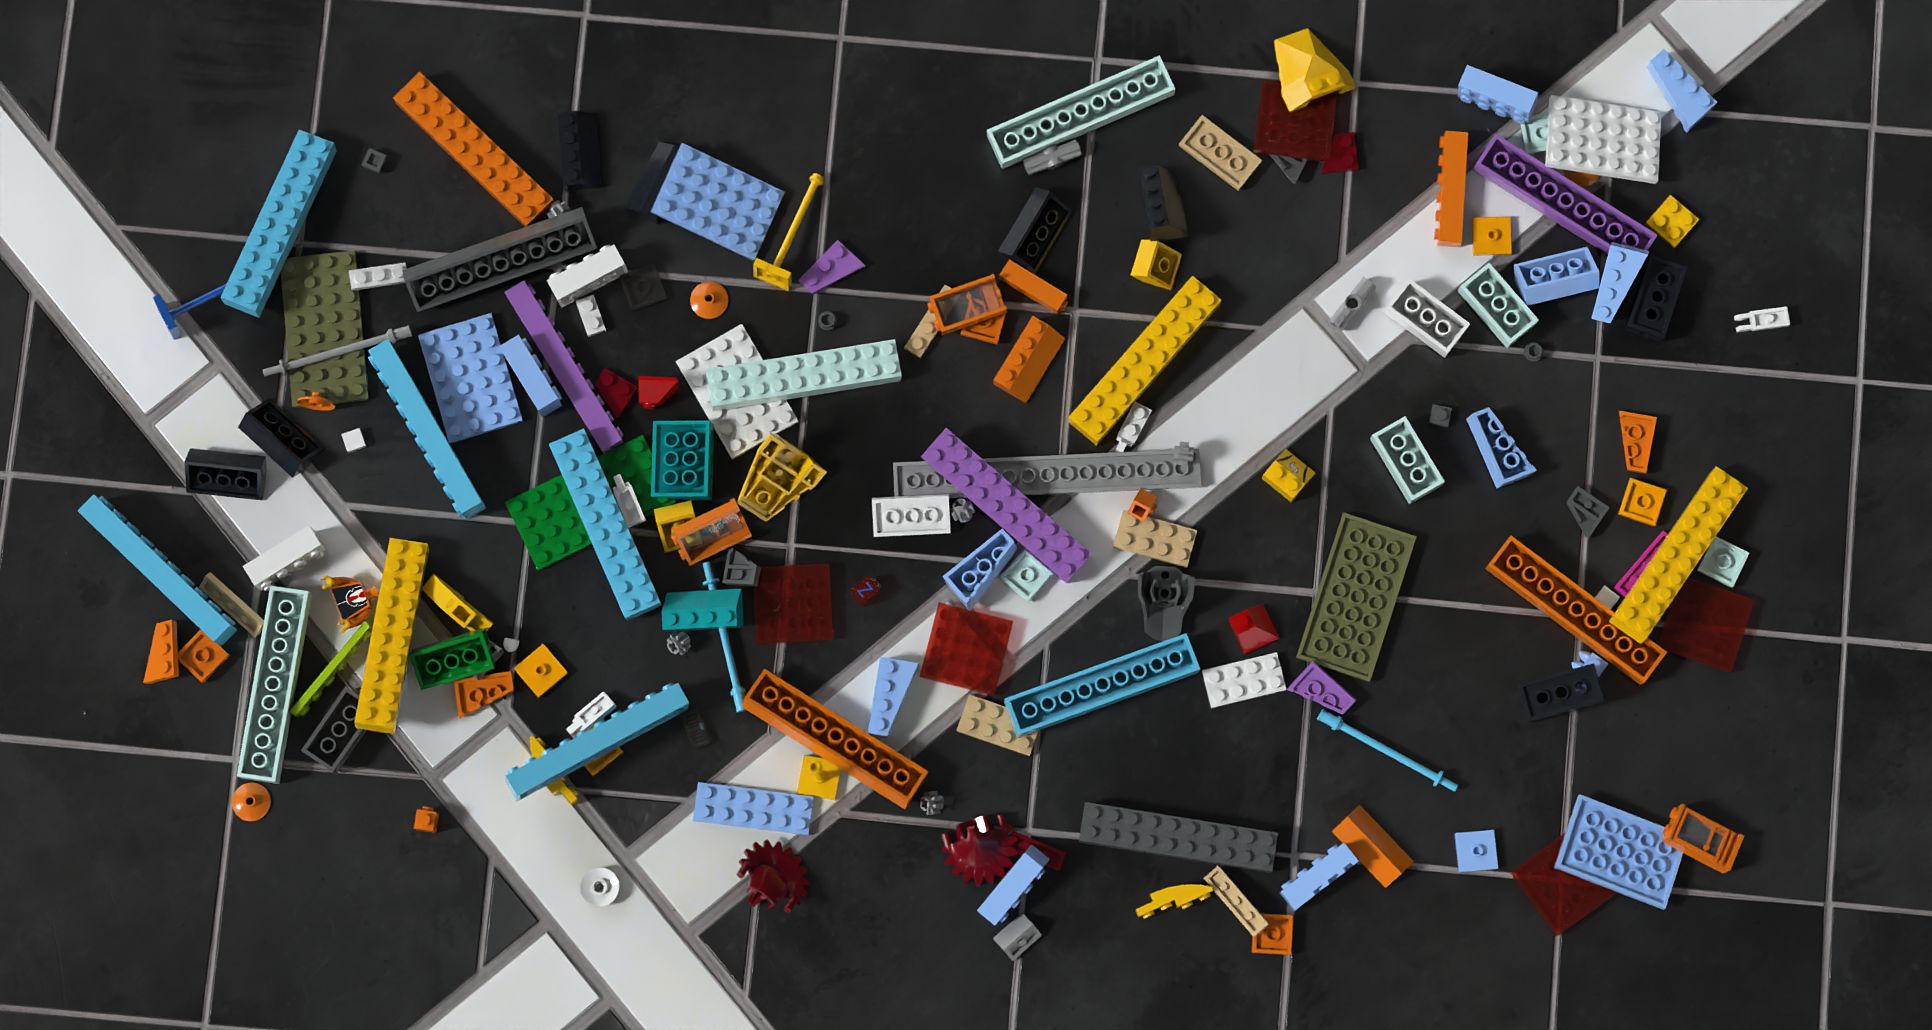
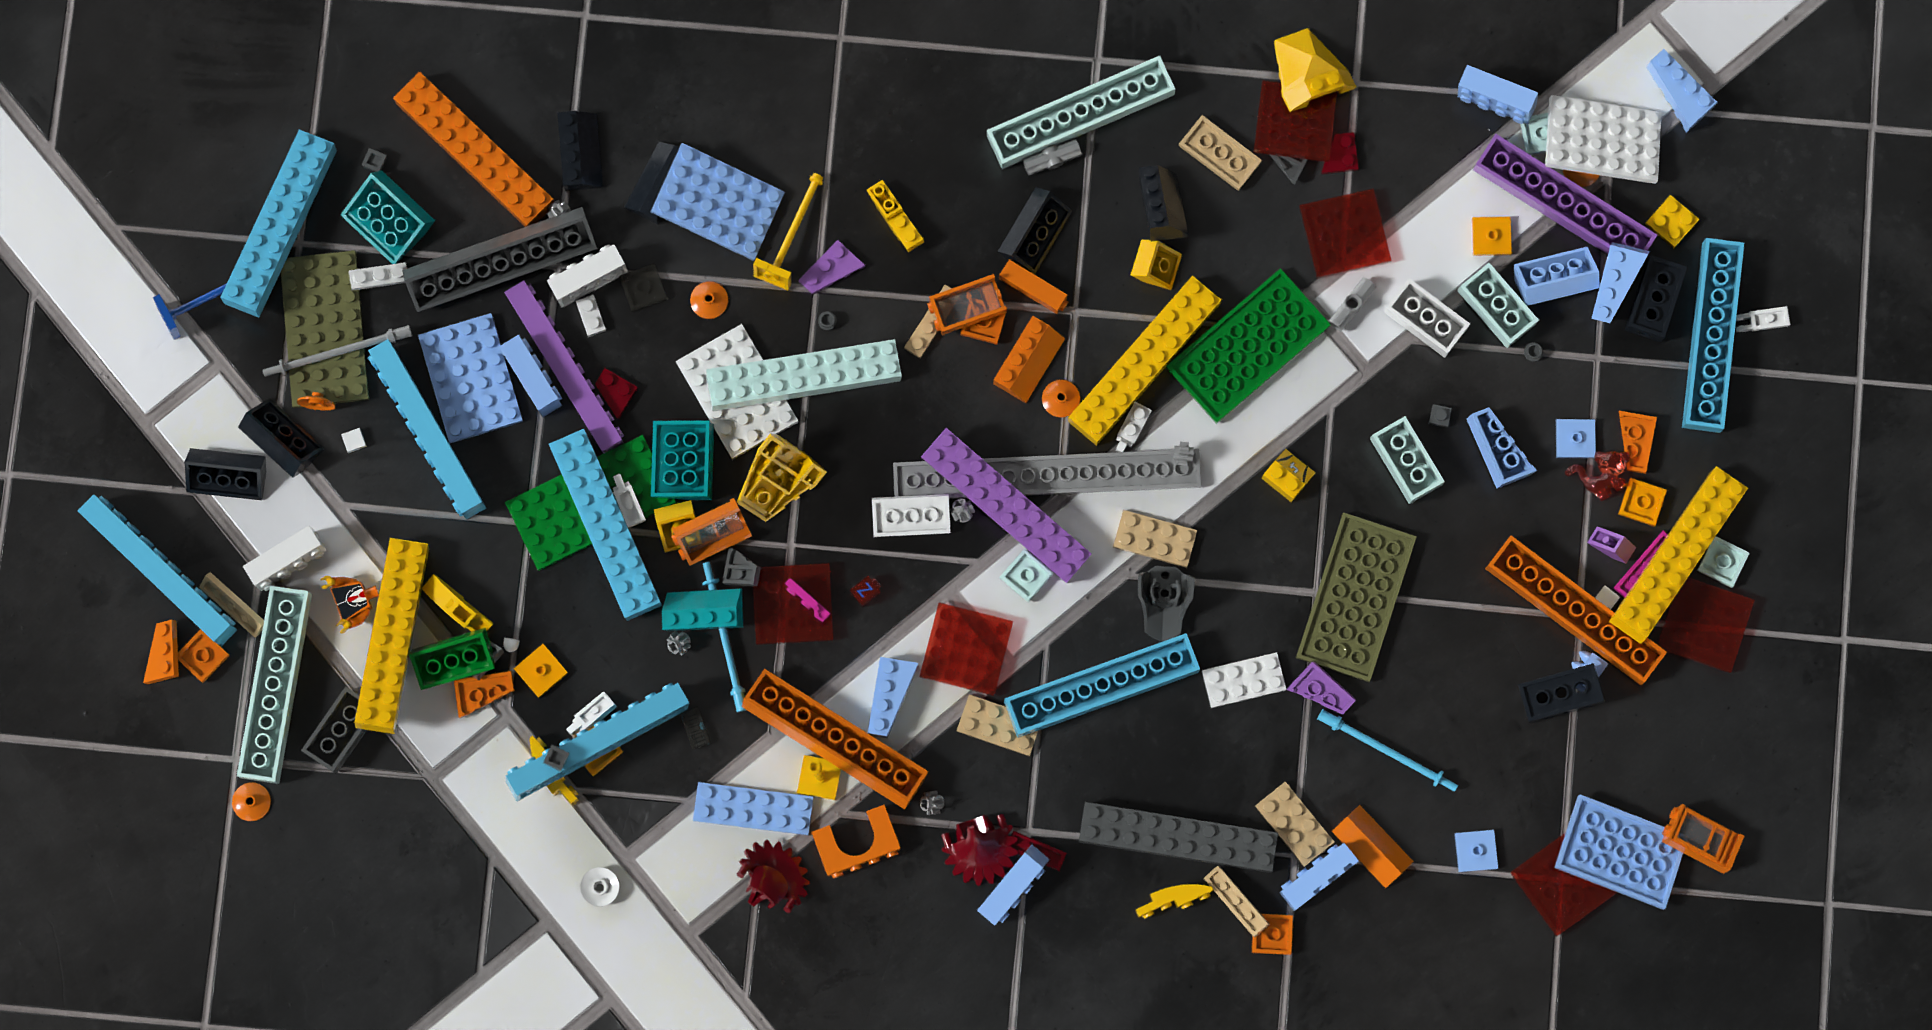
lime plate [289,622,372,718] -> none
orange brick [414,807,439,833] -> none
red slope [638,376,680,409] -> none
light blue wedge [943,528,1018,611] -> none
light grey panel [993,913,1042,961] -> none
orange brick [1127,488,1158,522] -> none
red slope [1228,604,1280,655] -> none
orange brick [1434,131,1468,247] -> none
dark grey wing [1566,486,1610,538] -> none
none -> teal slope [341,170,435,264]
none -> dark grey plate [543,745,569,772]
none -> dark pink hinge [785,579,831,622]
none -> orange arch [812,805,901,879]
none -> yellow slope [867,180,924,252]
none -> orange dish [1042,380,1080,418]
none -> green plate [1166,268,1331,424]
none -> tan plate [1255,782,1334,867]
none -> clear red plate [1299,189,1392,279]
none -> light blue plate [1556,419,1596,458]
none -> clear red animal [1565,451,1630,501]
none -> medium lavender slope [1587,527,1636,564]
none -> medium azure brick [1682,238,1744,433]

